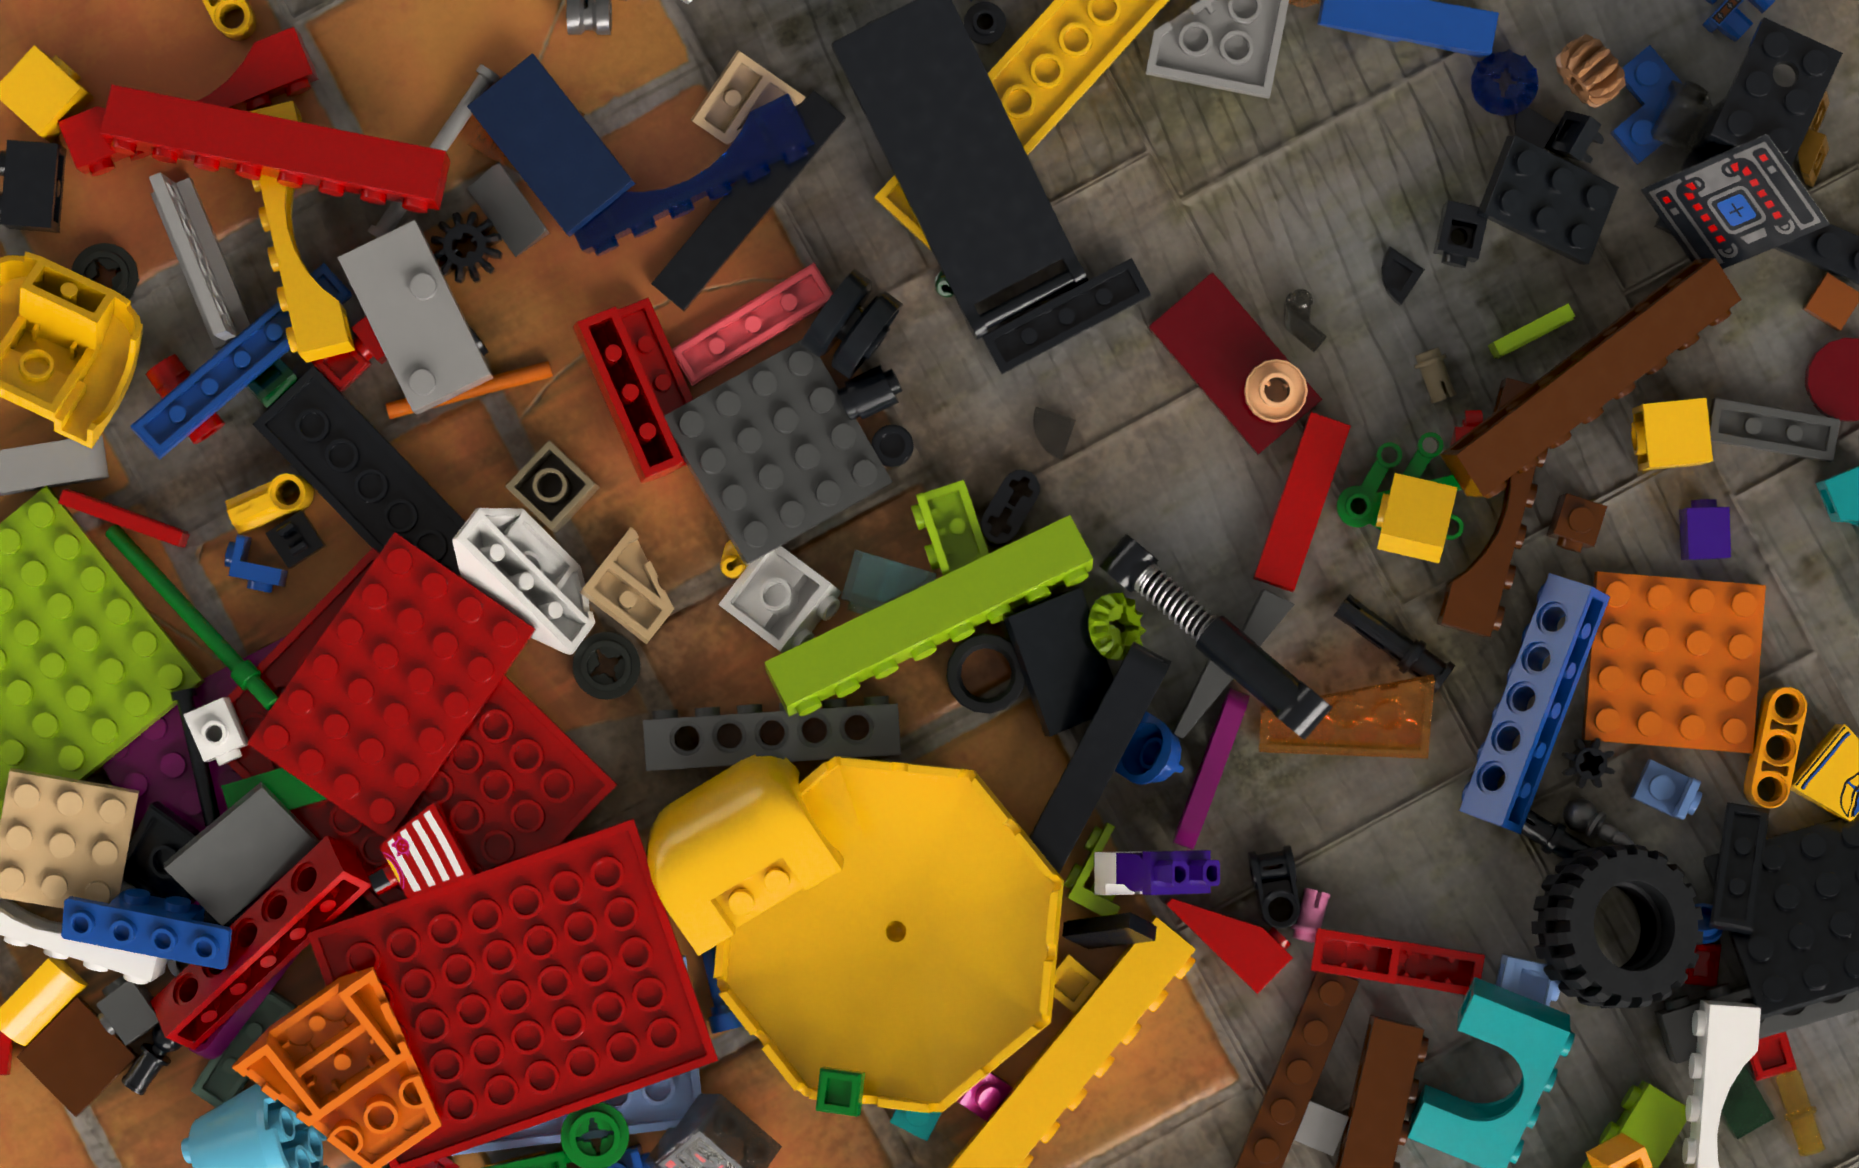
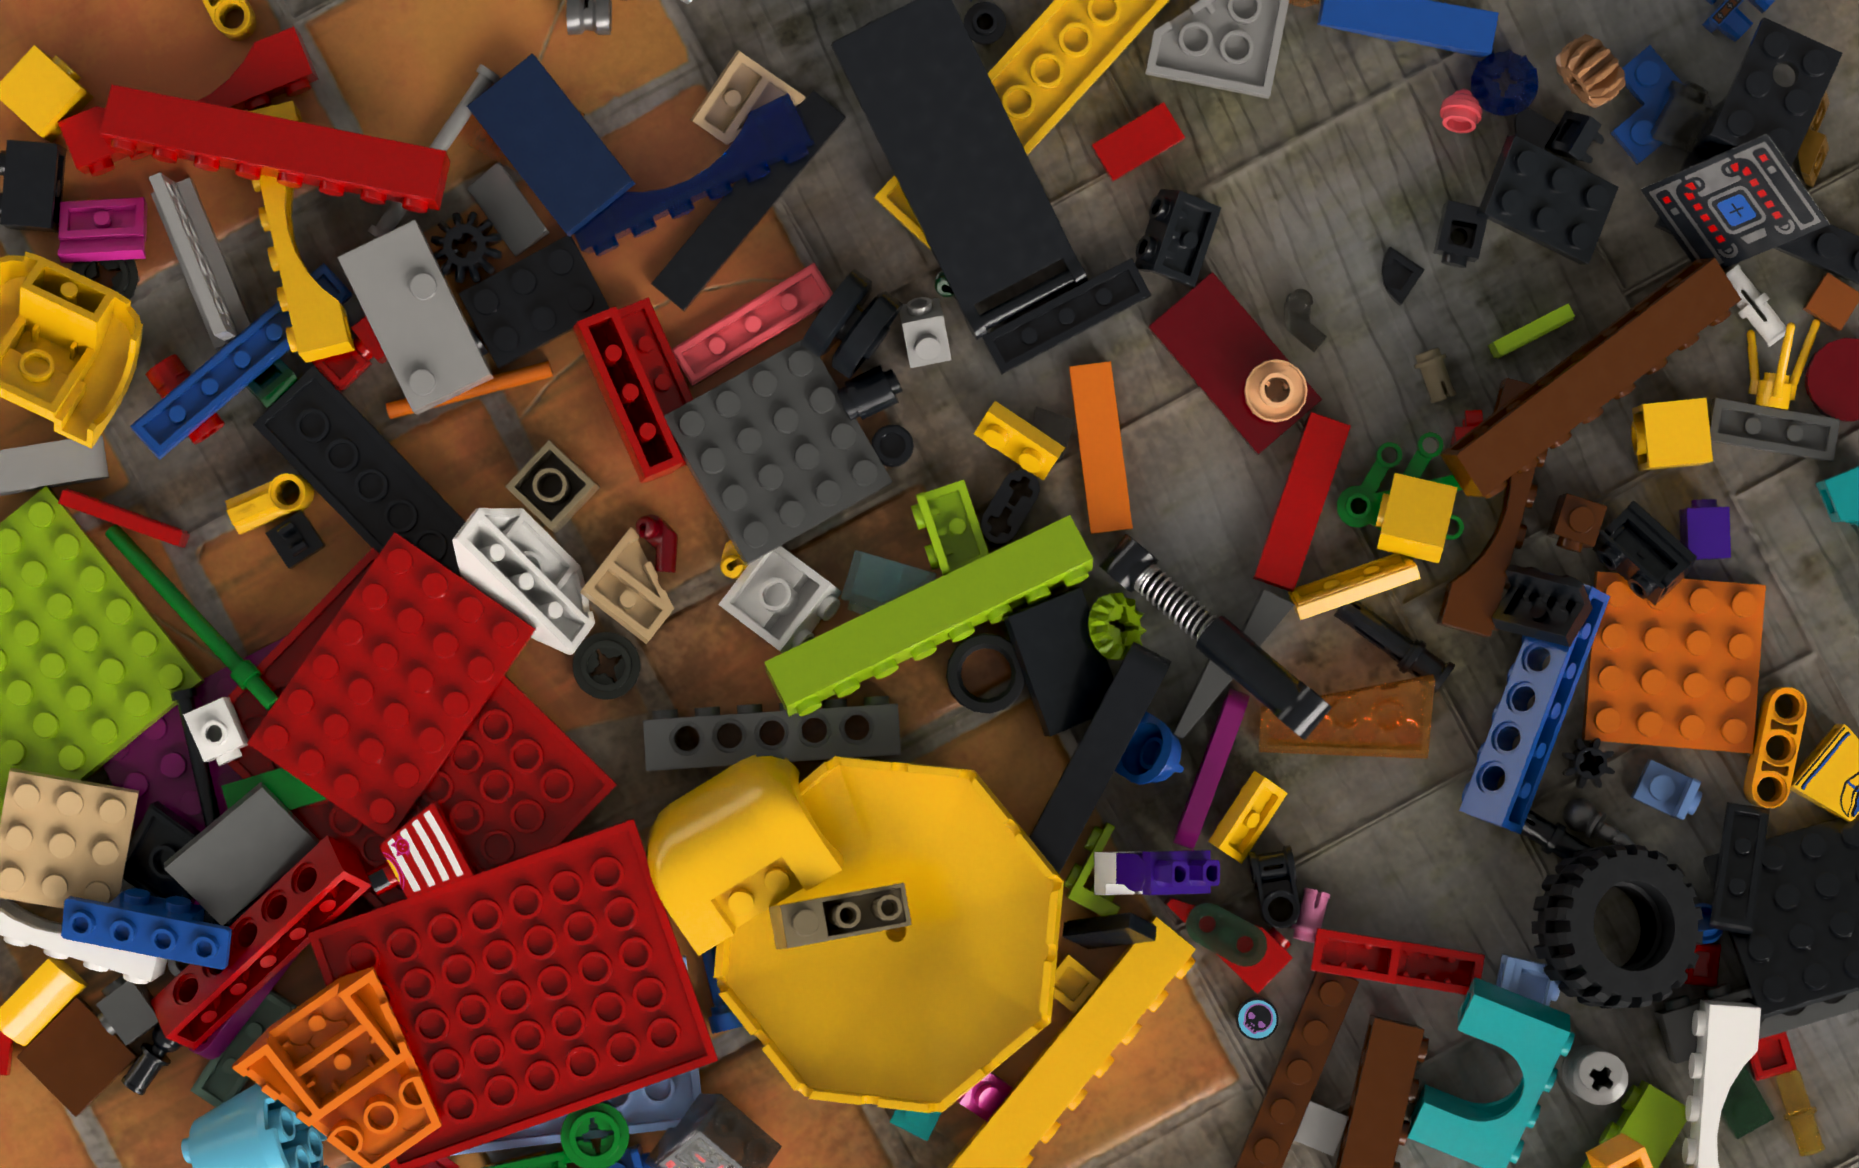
blue bracket [225,534,288,593] -> none
green tile [815,1067,865,1117] -> none
none -> dark pink plate [58,197,148,263]
none -> black plate [458,235,610,369]
none -> dark red arm [635,514,678,573]
none -> dark tan slope [769,883,912,949]
none -> light grey bracket [899,297,952,368]
none -> yellow plate [974,401,1065,481]
none -> orange tile [1069,361,1133,534]
none -> red tile [1091,102,1185,183]
none -> black bracket [1135,189,1222,287]
none -> clear green plate [1185,902,1267,967]
none -> yellow plate [1208,771,1288,864]
none -> tile [1235,997,1279,1041]
none -> yellow tile [1288,553,1421,620]
none -> coral plate [1440,88,1483,133]
none -> black bracket [1492,564,1593,647]
none -> light grey piece [1562,1045,1628,1105]
none -> black hinge [1593,501,1697,605]
none -> white pin [1726,264,1786,347]
none -> yellow plant [1747,319,1820,410]

